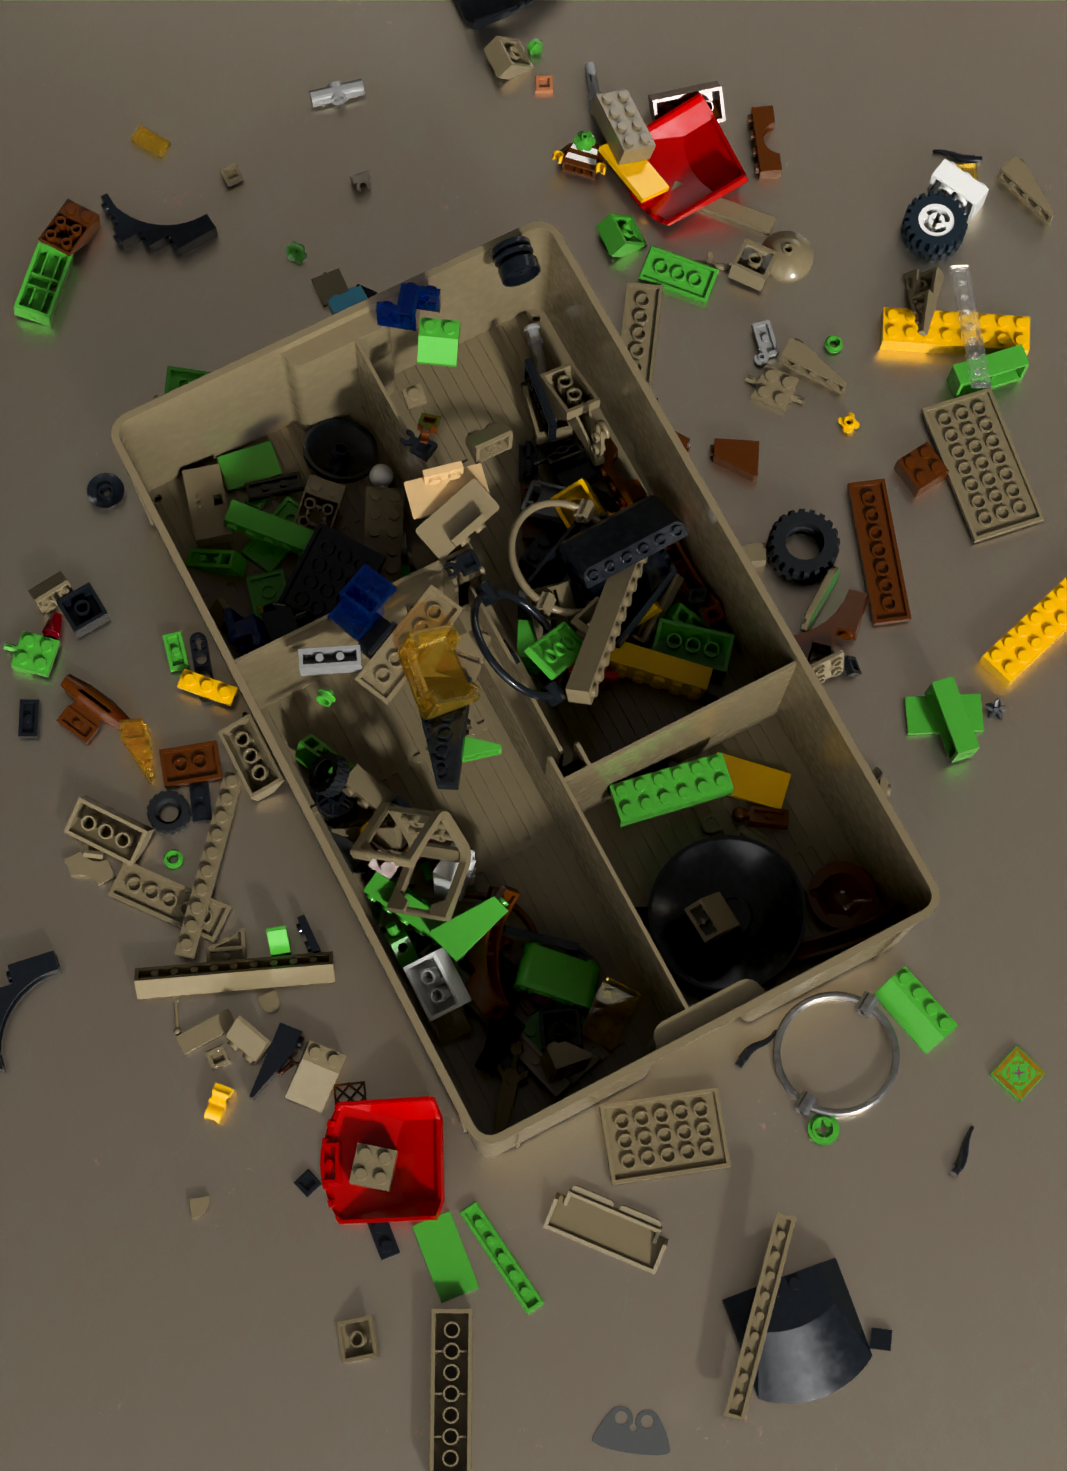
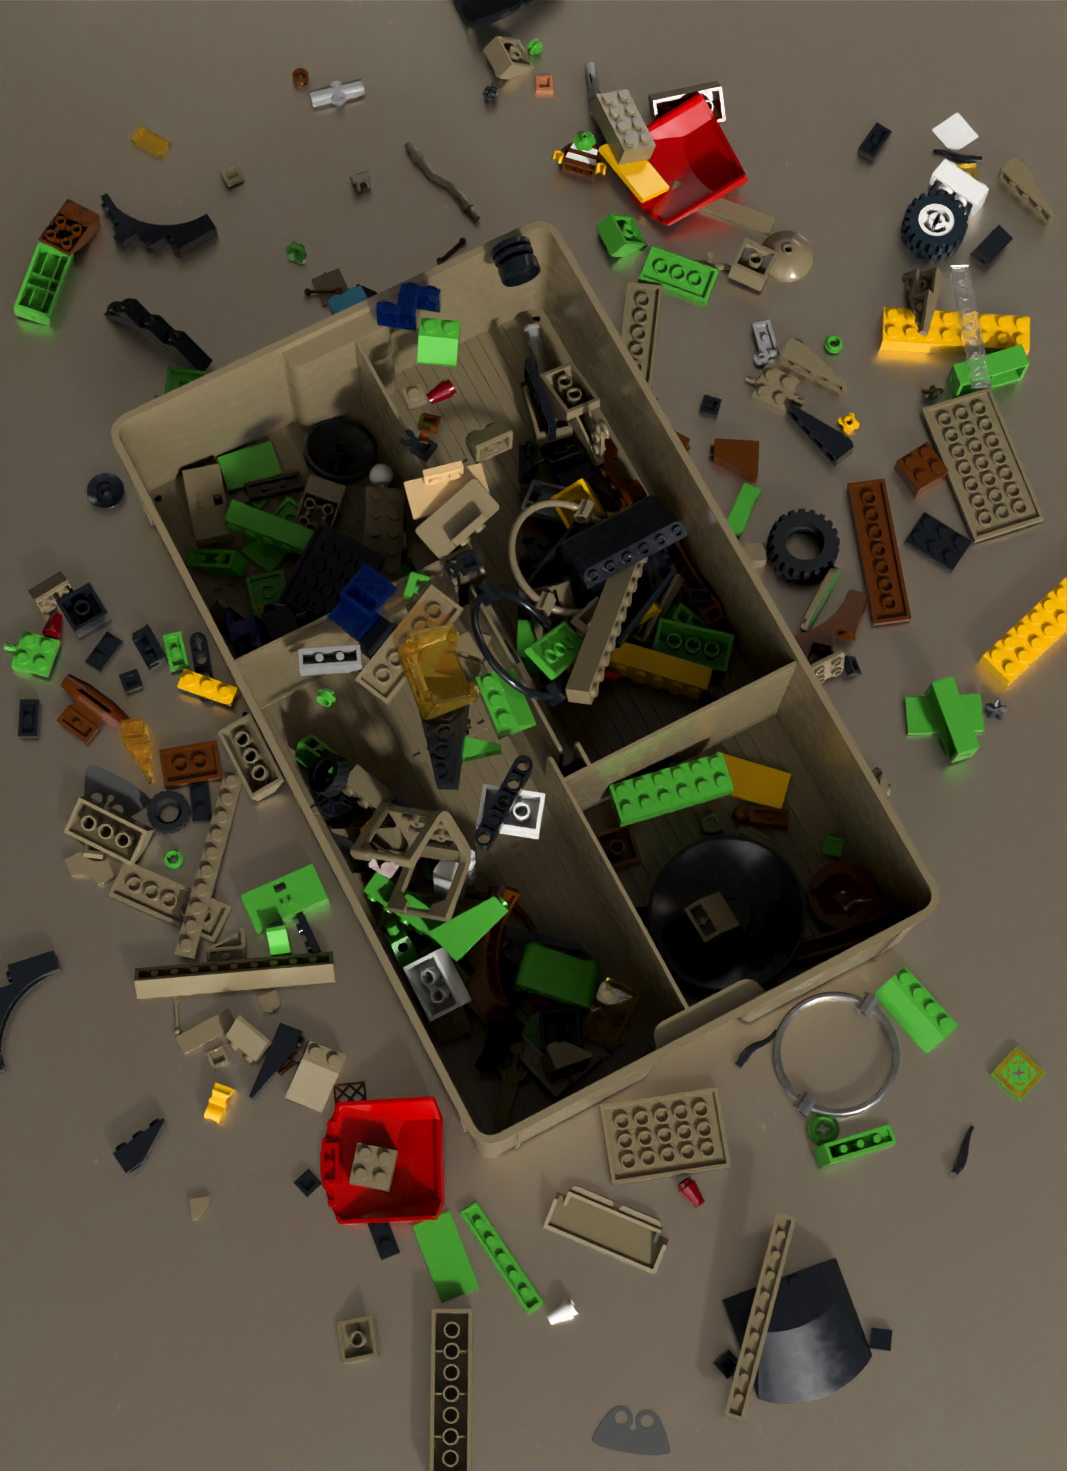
reddish brown arch [747,105,782,180] -> none
none -> dark grey piece [84,766,150,817]
none -> black plate [85,631,123,674]
none -> black arch [104,298,213,371]
none -> black slope [113,1118,167,1175]
none -> black plate [119,669,144,694]
none -> black hinge [132,624,168,671]
none -> bright green brick [240,863,329,935]
none -> reddish brown bush [292,68,309,87]
none -> reddish brown hinge [304,287,342,295]
none -> dark tan bar [404,142,480,222]
none -> bright green bracket [404,571,430,603]
none -> dark red cone [426,379,457,404]
none -> reddish brown hinge [437,237,466,265]
none -> black beam [474,755,533,851]
none -> bright green slope [475,669,536,740]
none -> white brick [477,784,545,839]
none -> black plate [483,82,497,102]
none -> white cone [546,1299,578,1325]
none -> reddish brown brick [594,825,642,872]
none -> dark red cone [677,1177,705,1208]
none -> black tile [699,394,722,418]
none -> black plate [713,1349,738,1380]
none -> bright green tile [727,482,762,539]
none -> black slope [787,404,854,466]
none -> bright green slope [813,1124,897,1168]
none -> bright green tile [821,834,845,859]
none -> black plate [857,123,892,161]
none -> black plate [904,512,972,573]
none -> black plant [921,385,944,400]
none -> white sticker [932,112,979,152]
none -> black hinge [970,225,1013,265]

